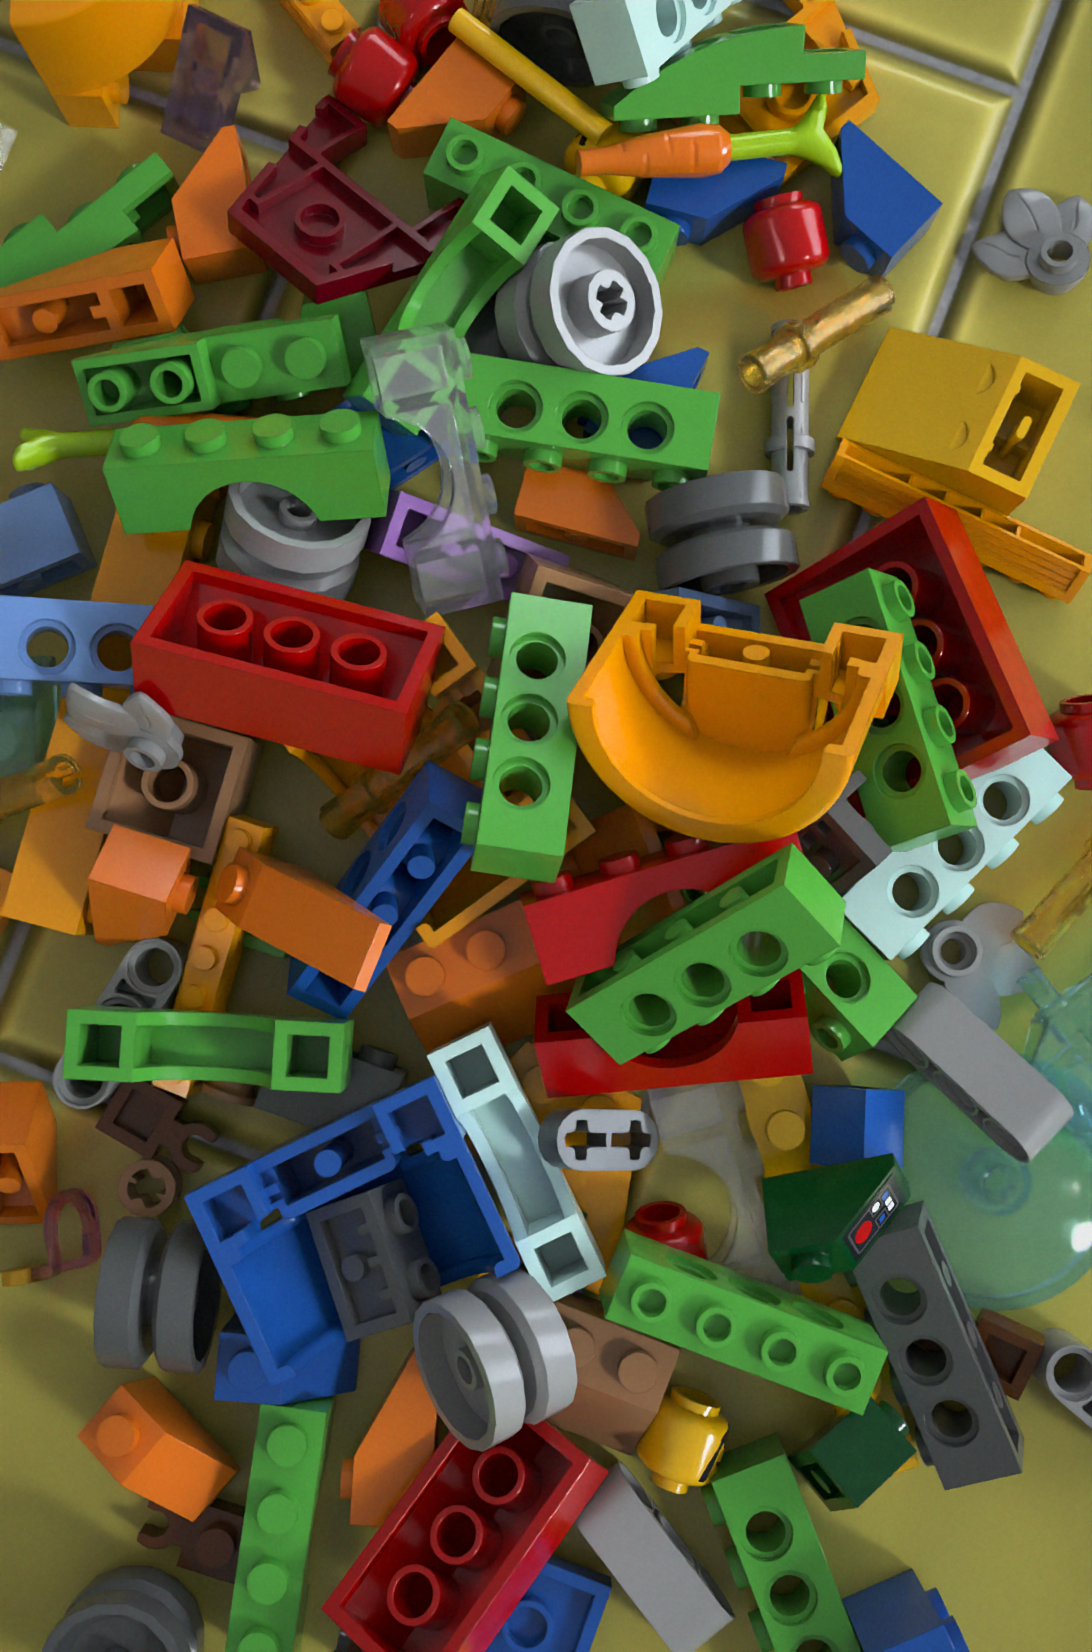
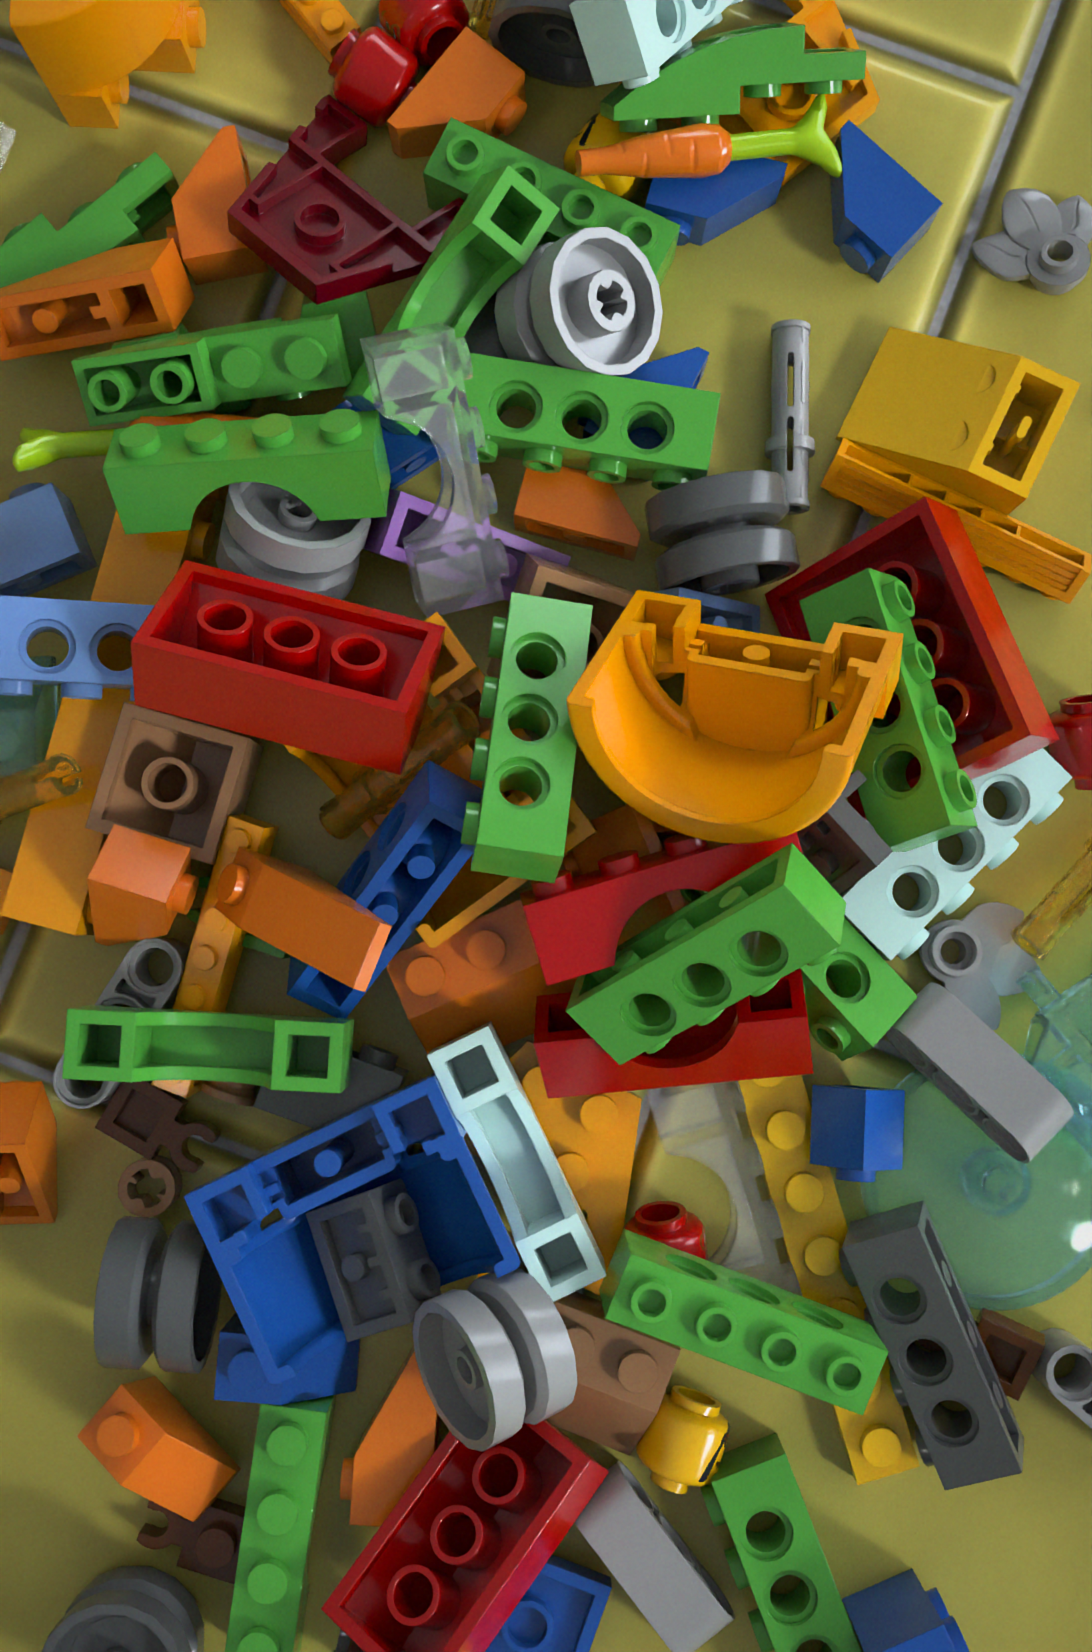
clear pink piece [1,1188,101,1287] -> none
light grey plate [63,682,184,772] -> none
slope [161,4,261,153] -> none
yellow bar [448,8,613,145] -> none
beam [538,1108,659,1171] -> none
clear yellow pin [737,275,896,394] -> none
red head [742,191,830,292] -> none
dark green slope [762,1153,911,1284] -> none
dark green slope [787,1397,917,1512] -> none

